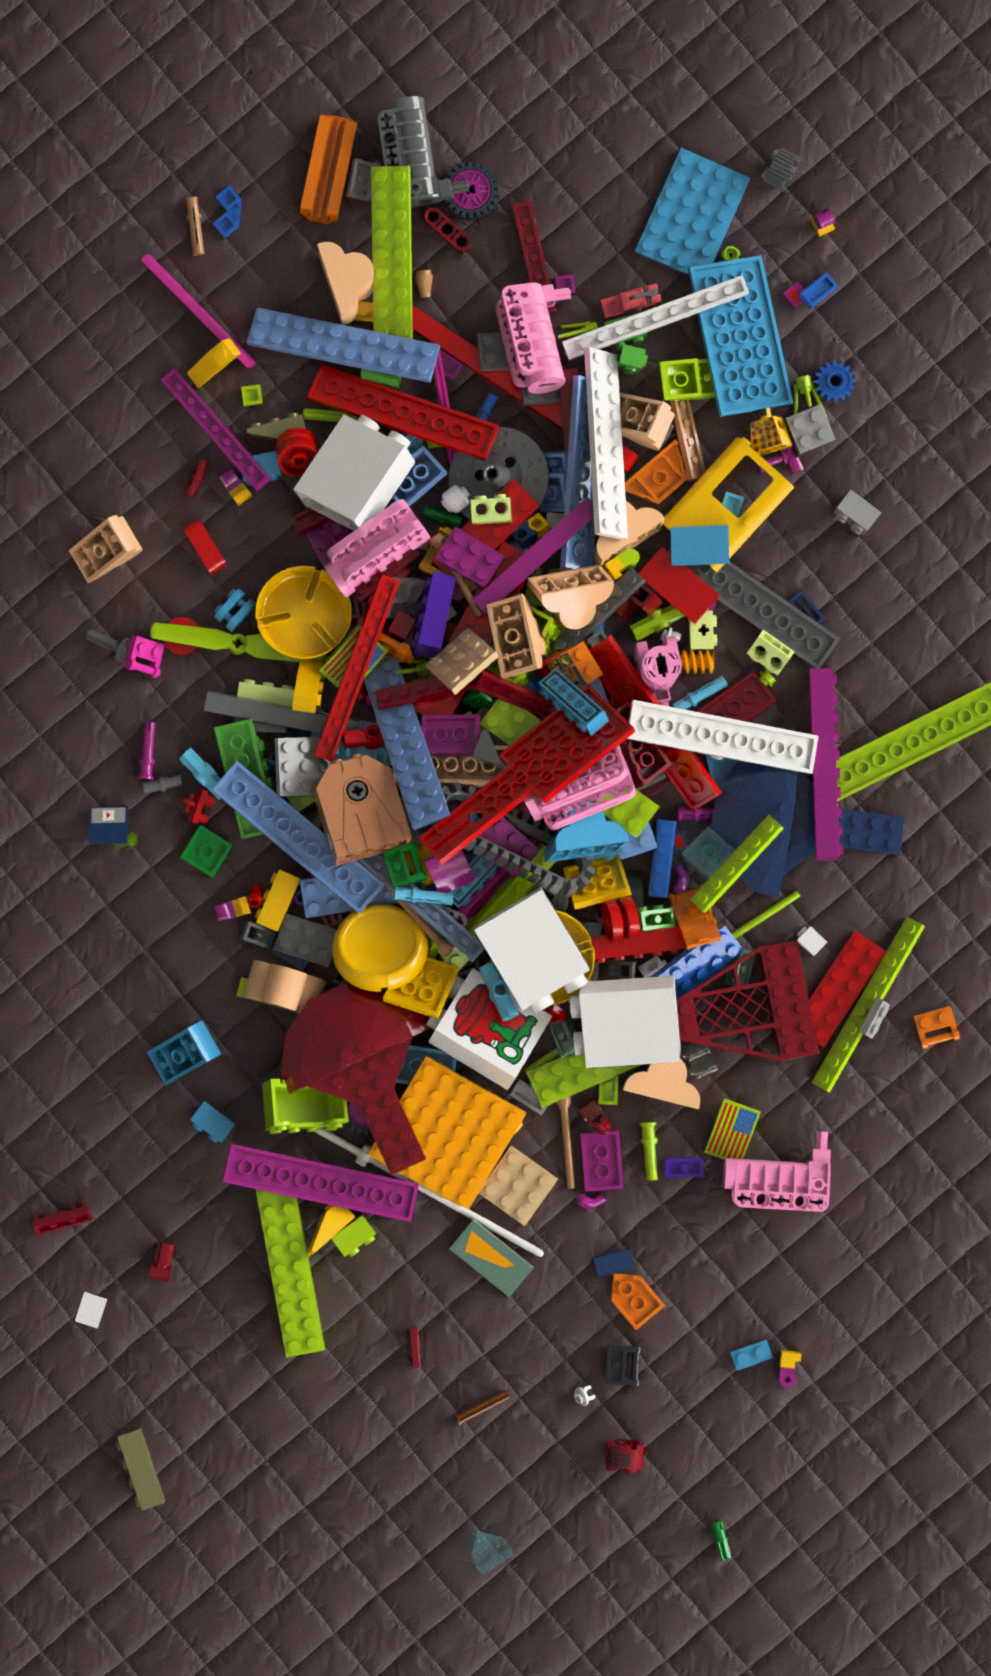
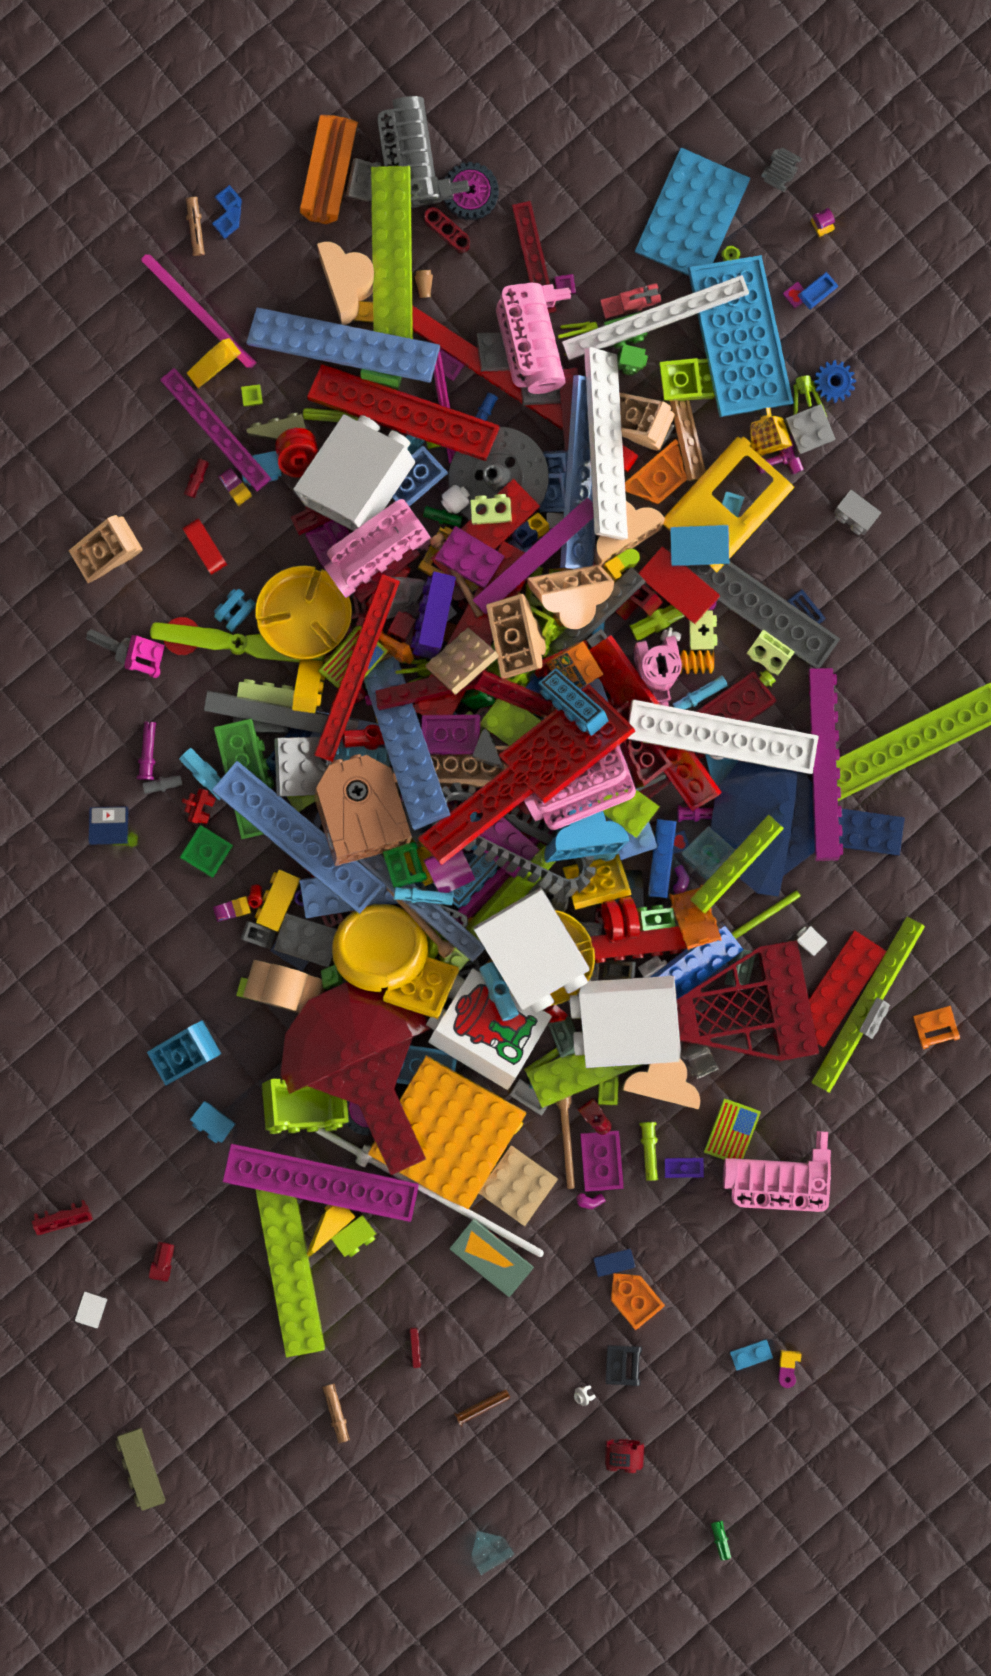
none -> bright green plate [321,965,343,990]
none -> medium nougat pin [322,1384,350,1443]

